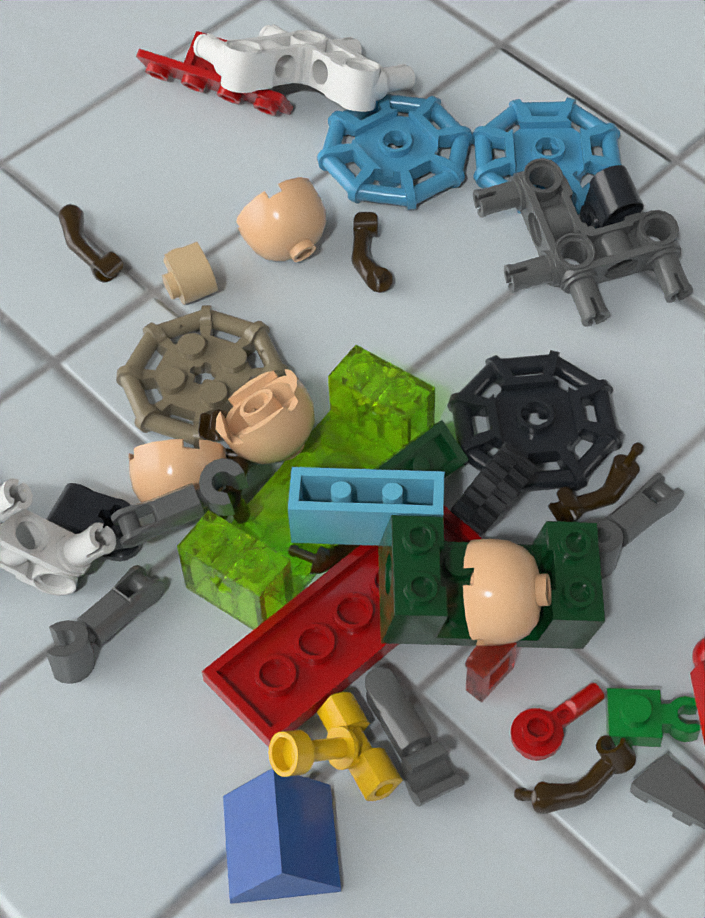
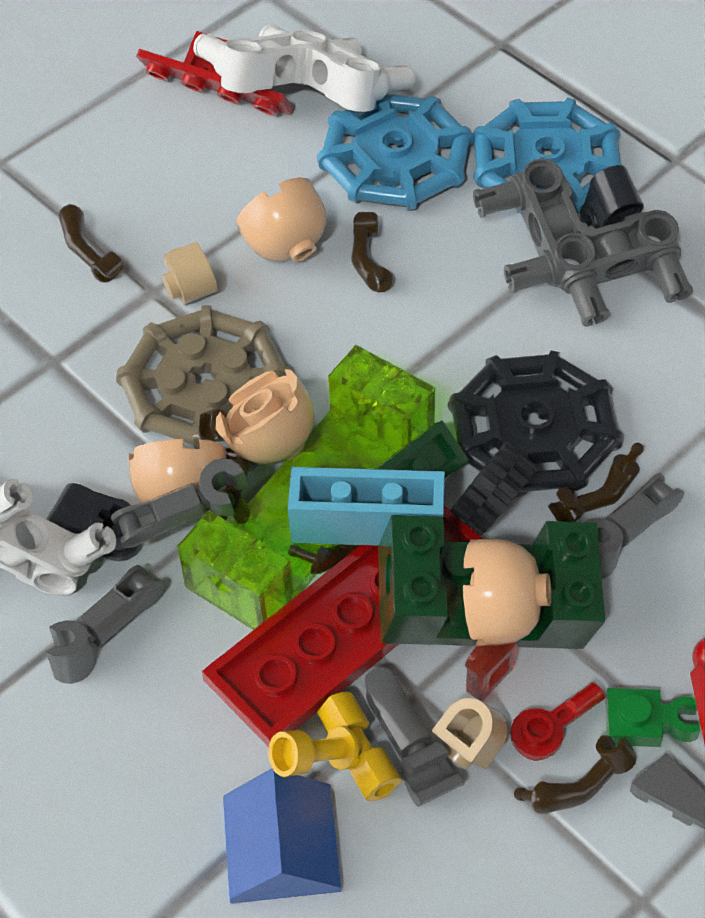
none -> tan plate [432,698,507,770]

